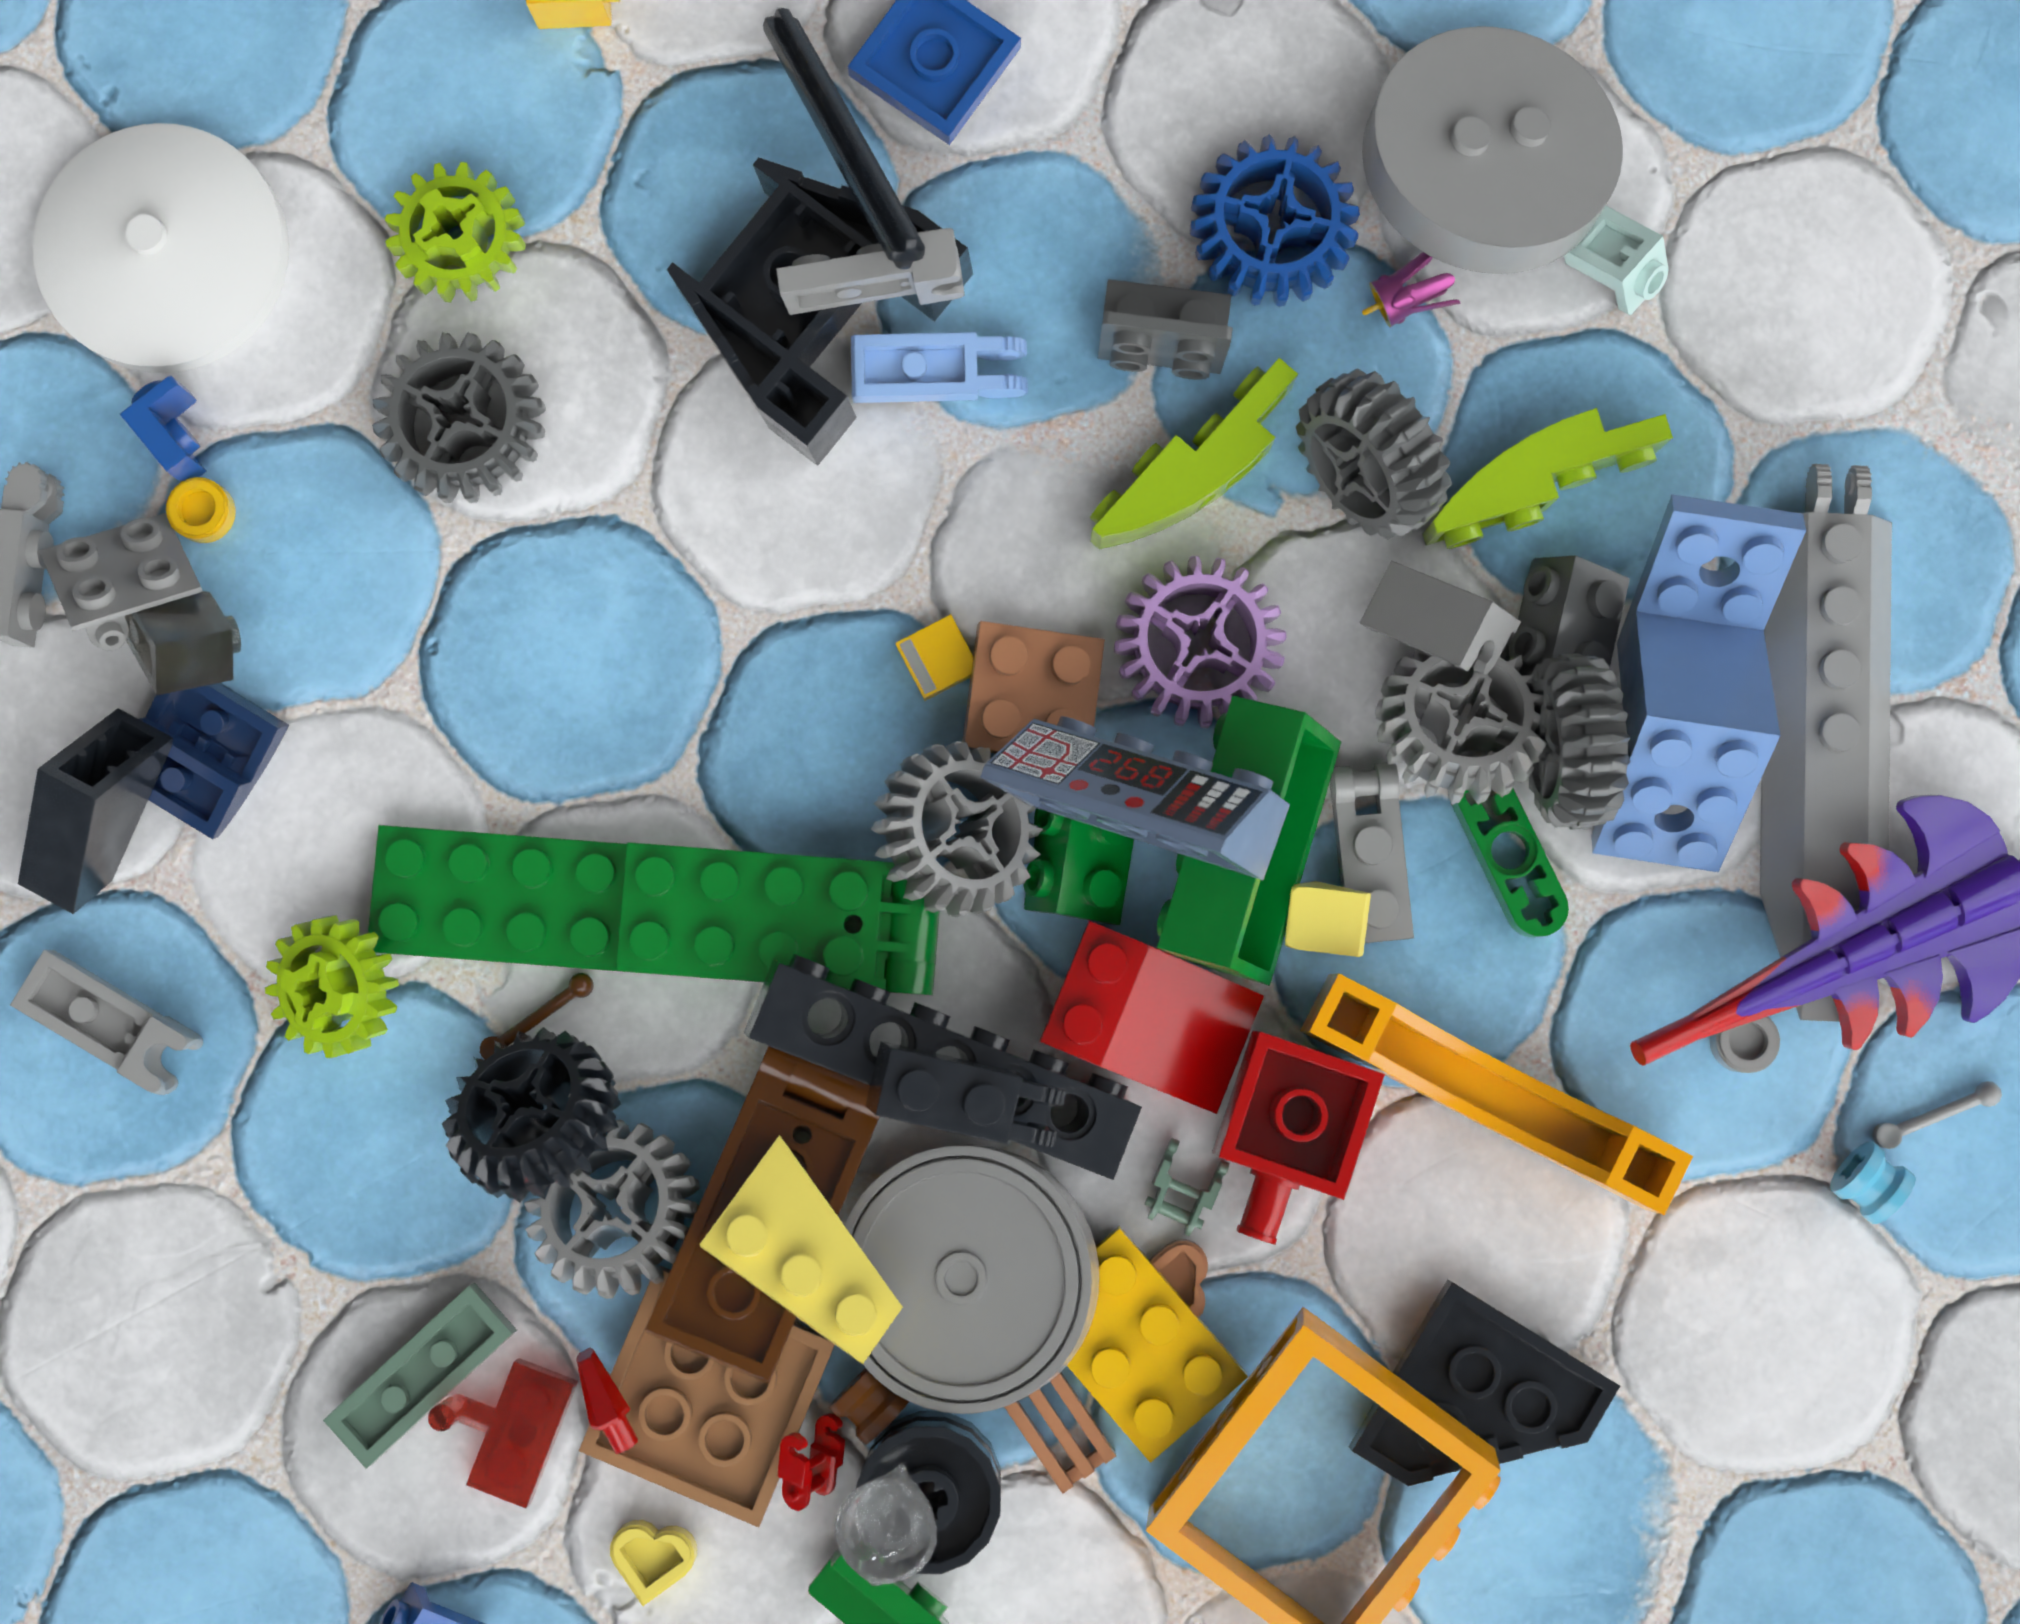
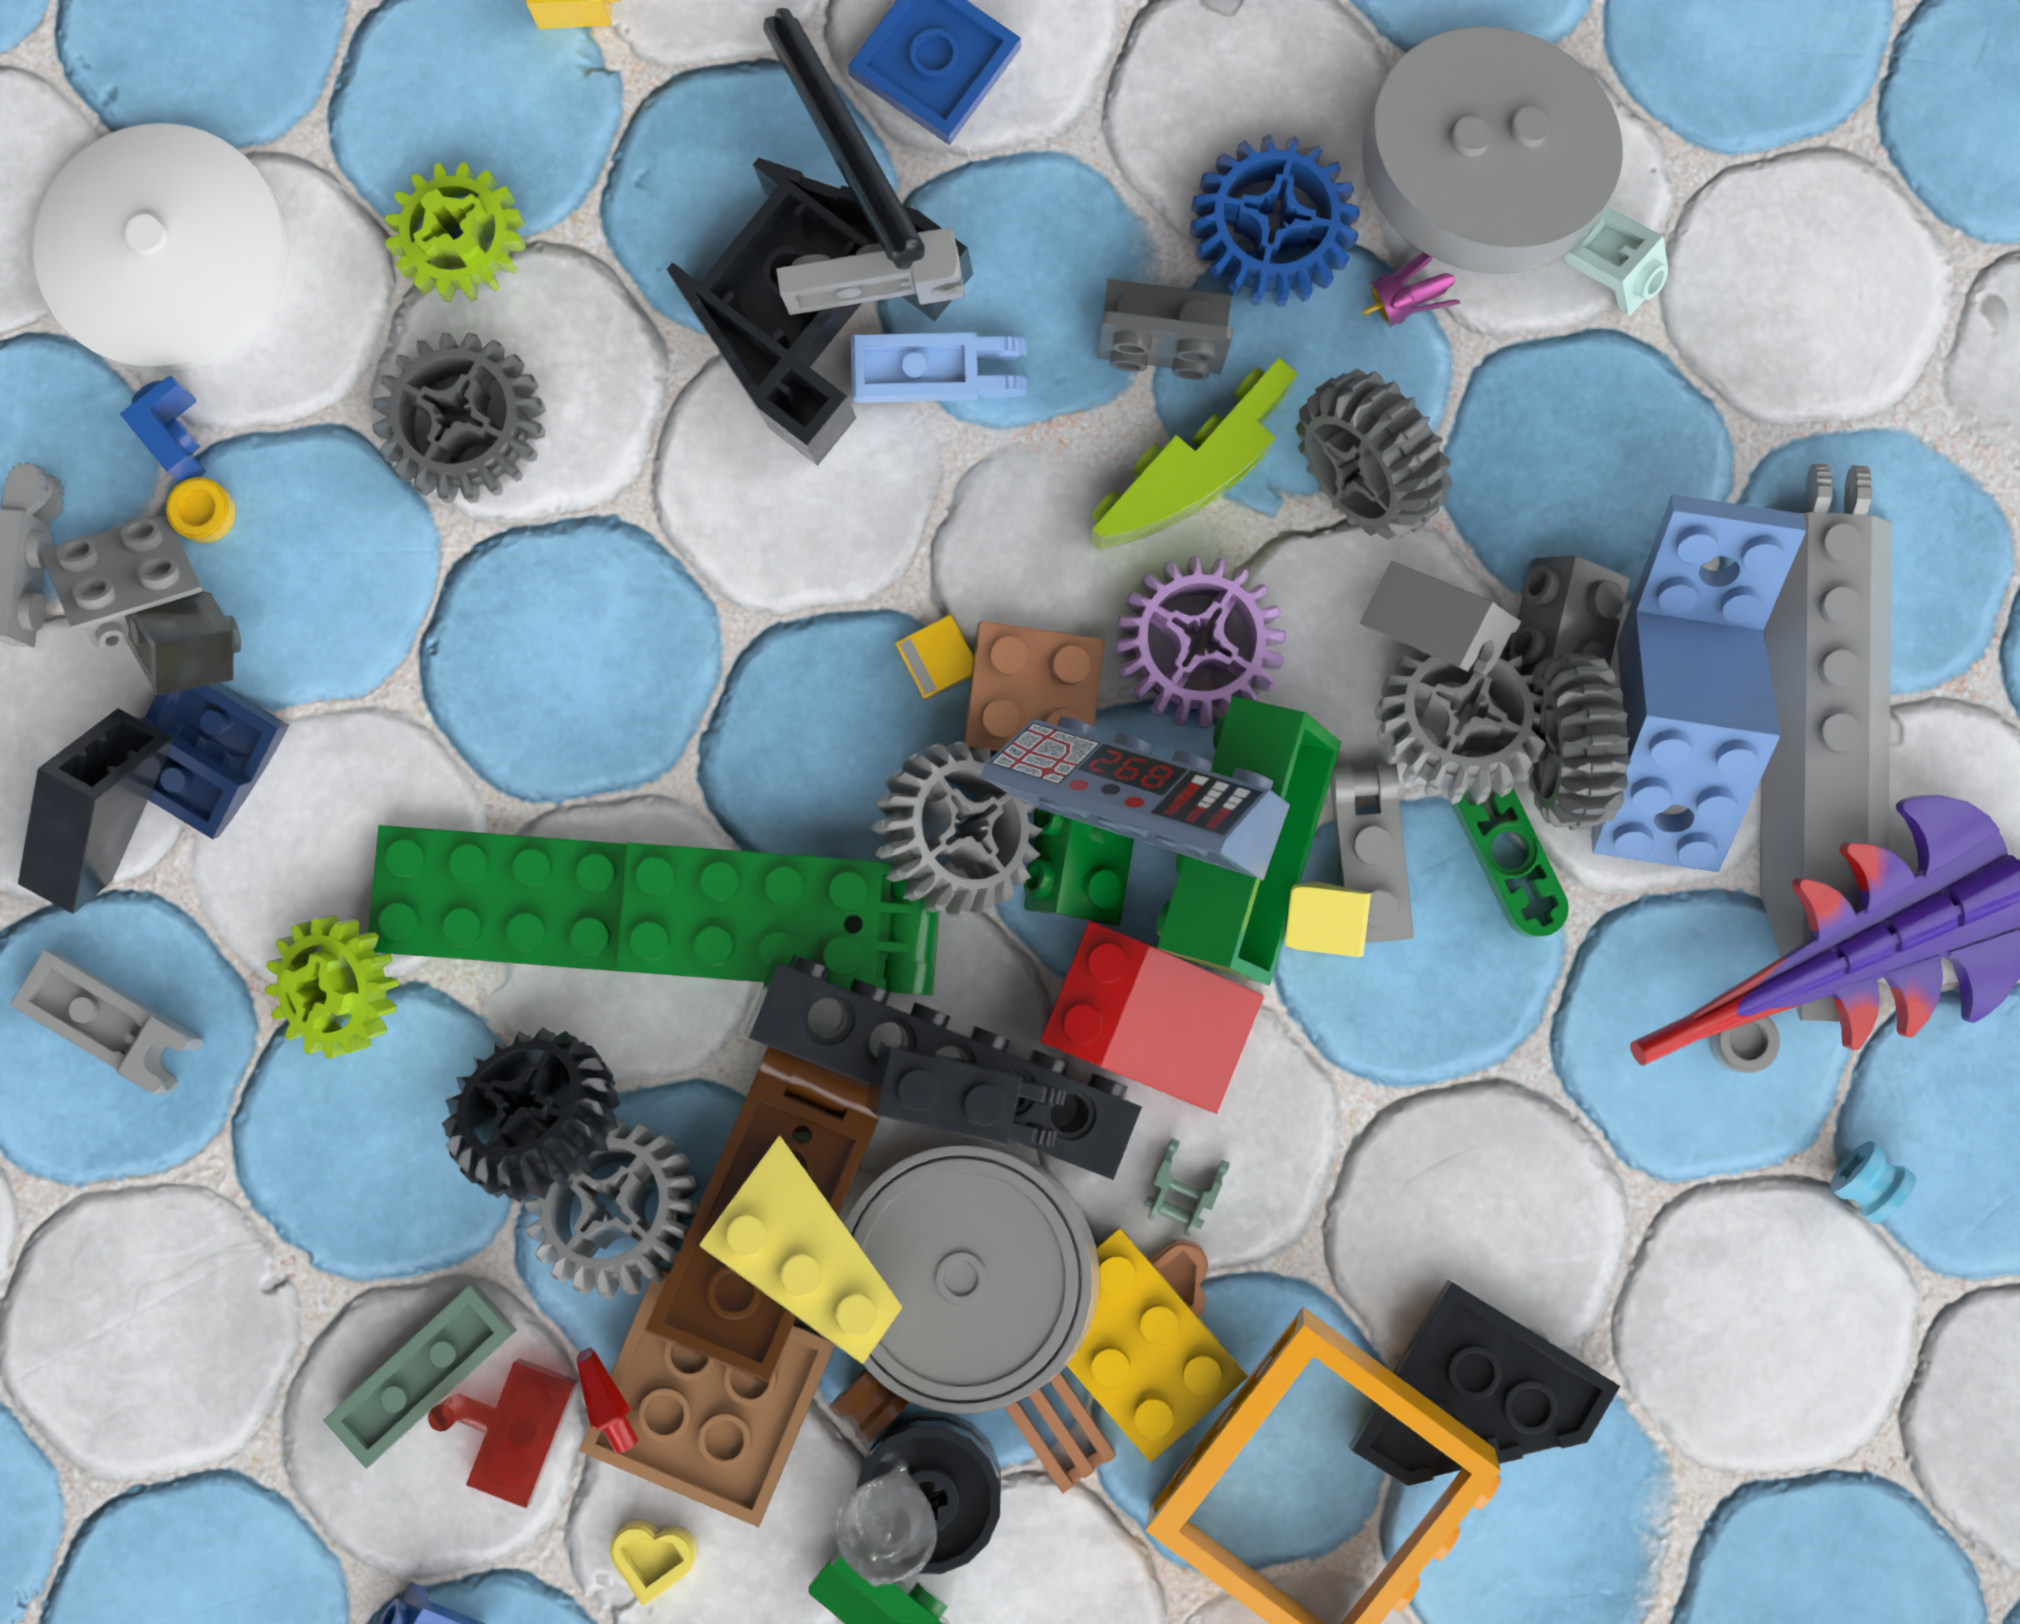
reddish brown hinge [479,973,594,1060] -> none
red piece [777,1413,845,1511] -> none
red brick [1212,1031,1385,1245] -> none
light orange arch [1300,973,1693,1215] -> none
lime slope [1422,408,1673,549] -> none
light grey hinge [1872,1081,2002,1149] -> none

